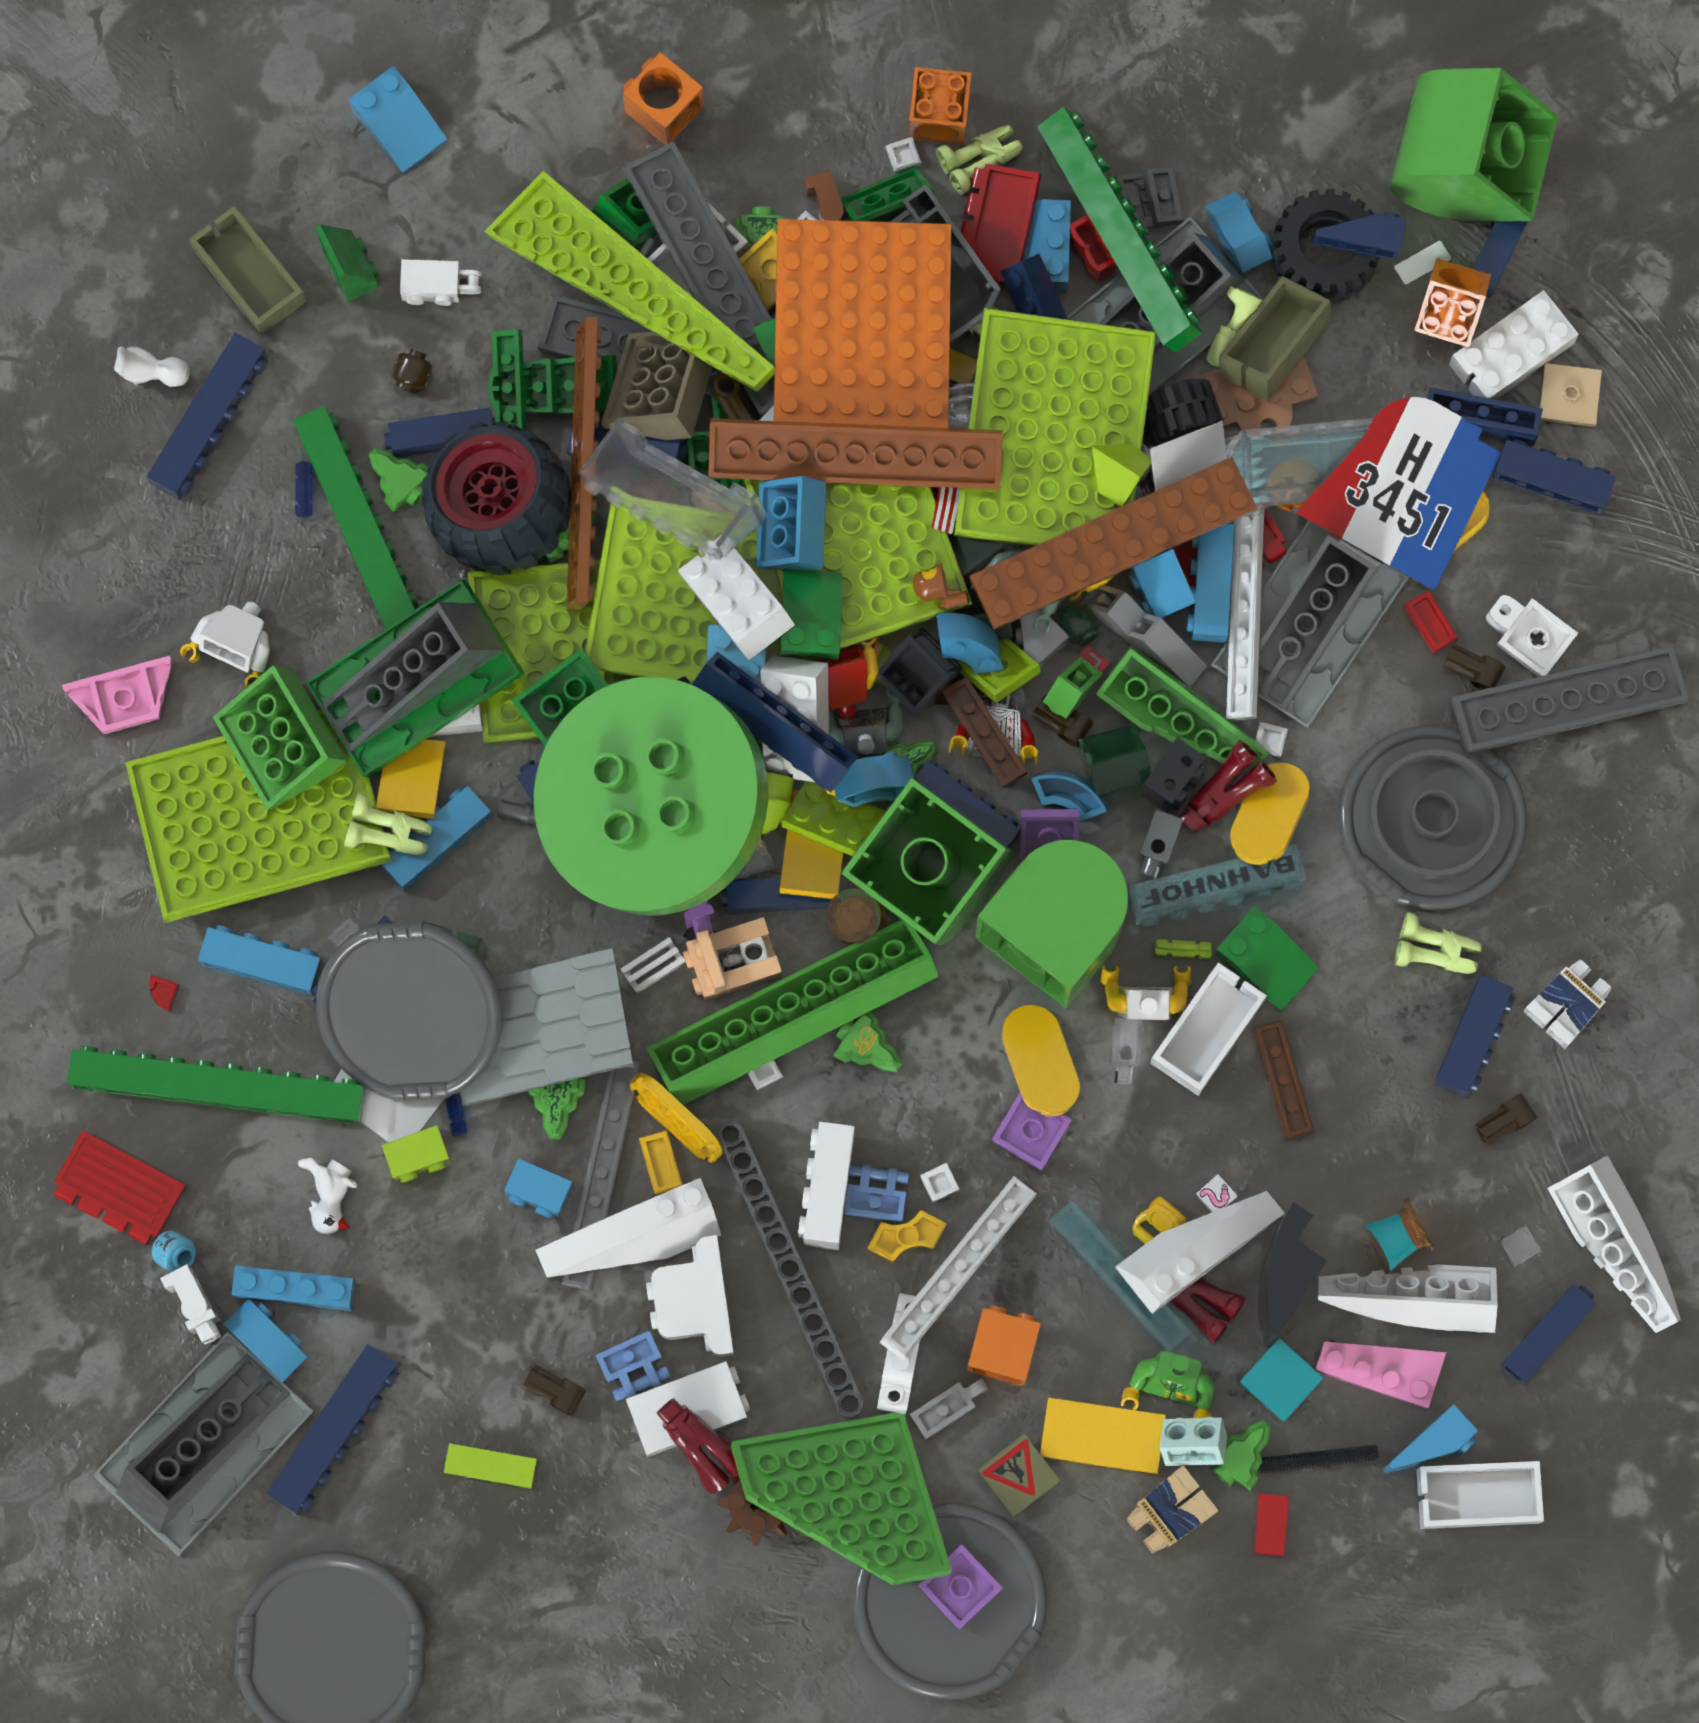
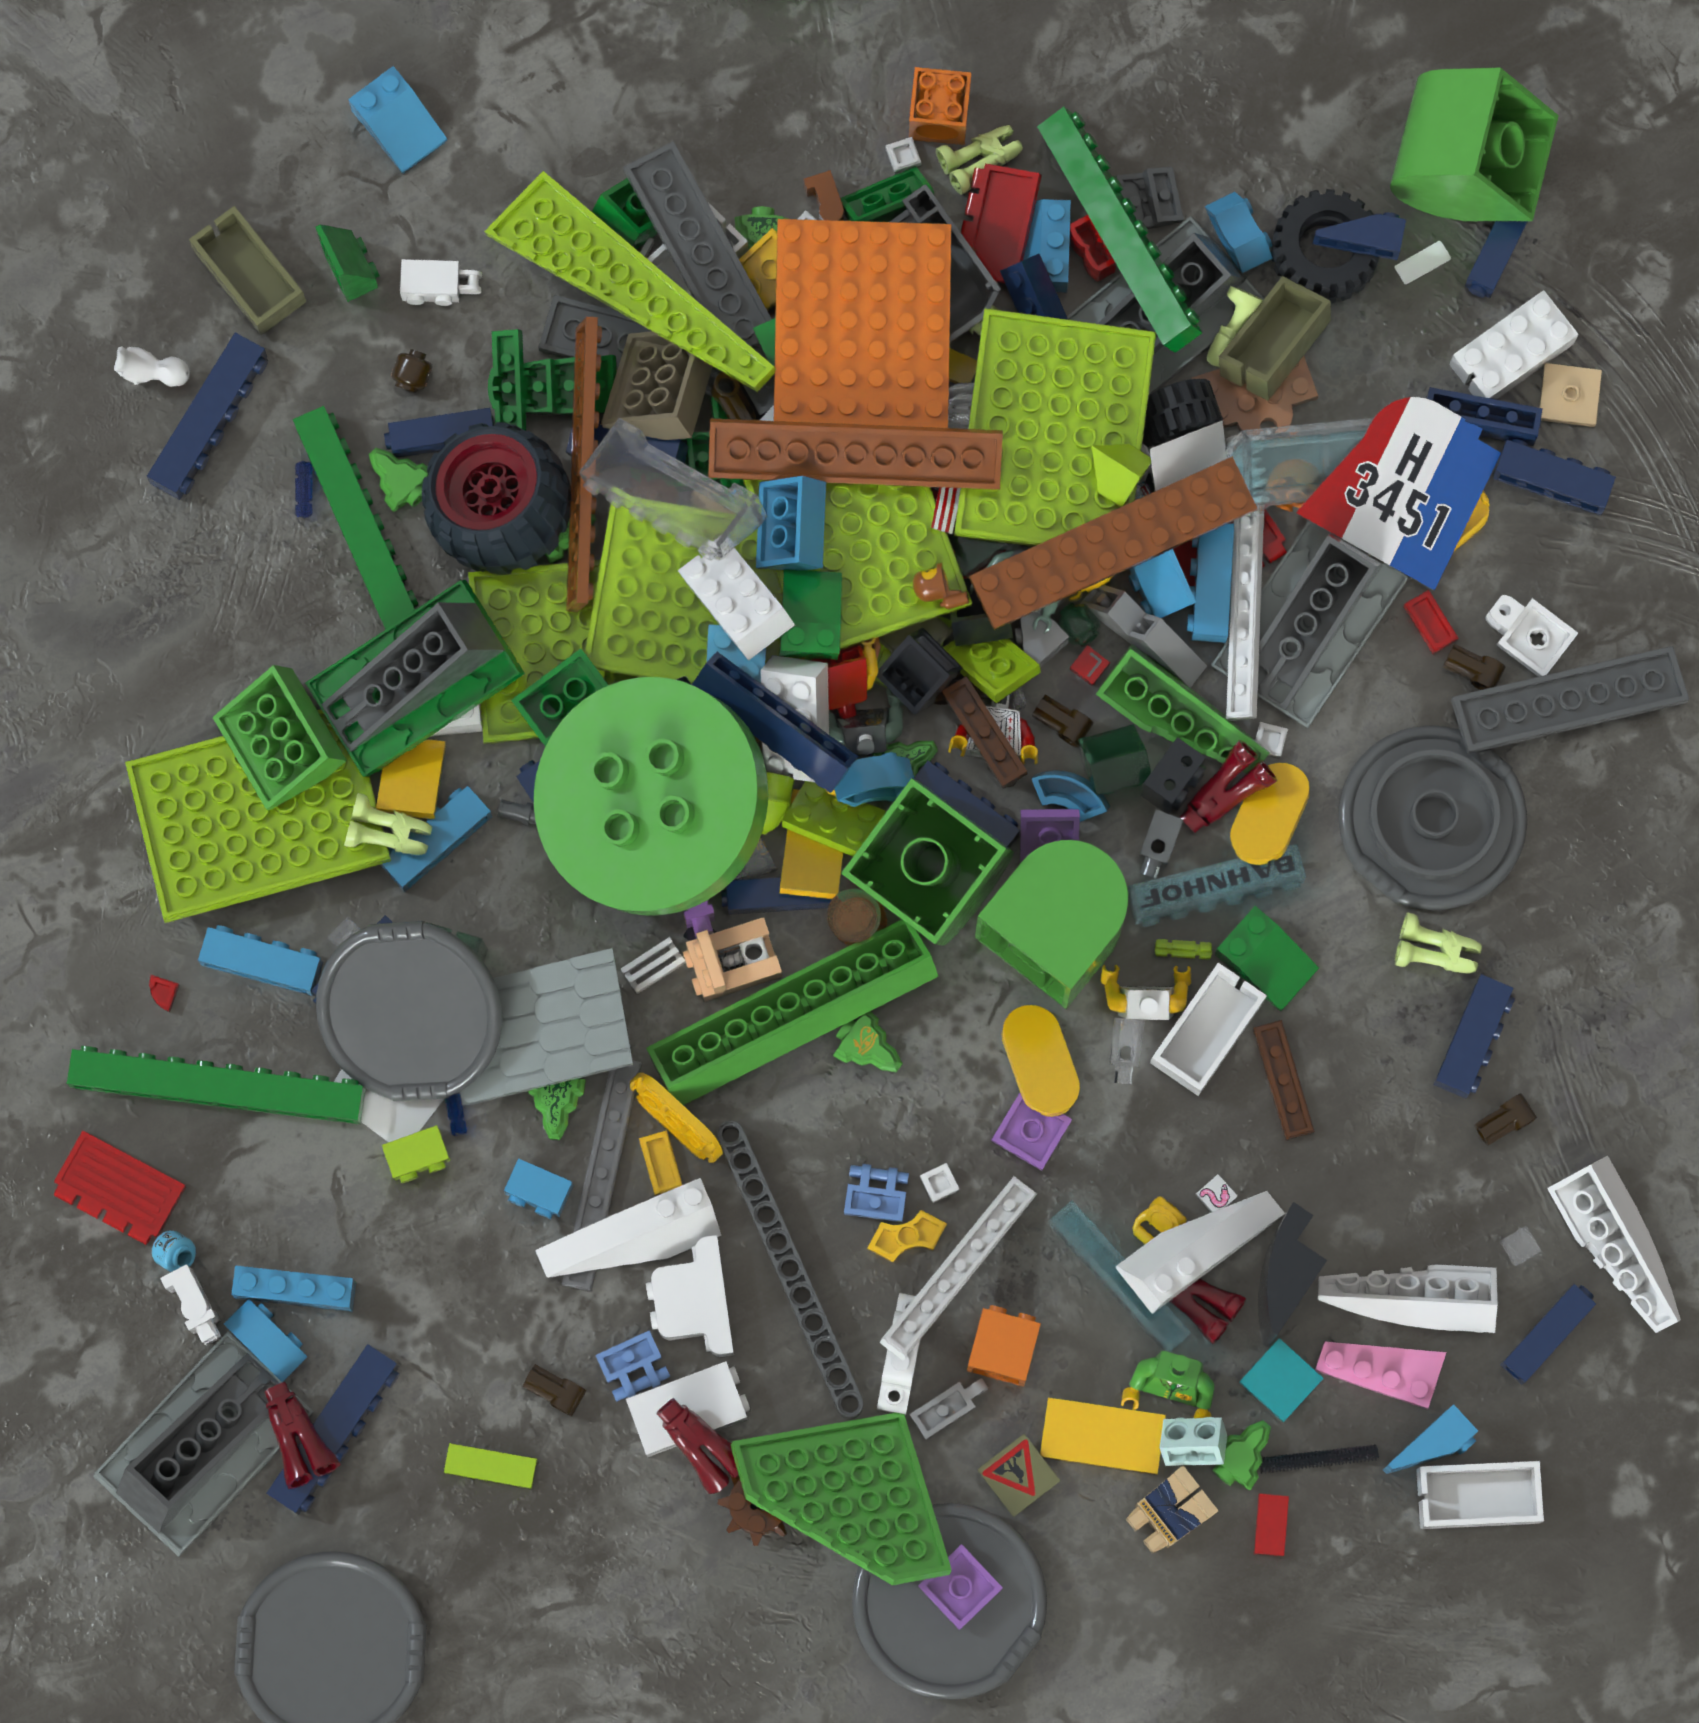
bright pink wing [62,656,172,734] -> none
white torso [180,602,270,688] -> none
white animal [298,1157,358,1235] -> none
orange brick [623,52,704,145] -> none
white tile [748,1060,783,1091] -> none
white piece [798,1122,854,1250] -> none
dark azure brick [936,613,1003,674] -> none
bright green brick [1043,657,1103,719] -> none
hat [1363,1198,1436,1273] -> none
orange brick [1414,258,1491,347] -> none
hips [1523,960,1612,1049] -> none
none -> dark red piece [264,1382,341,1489]

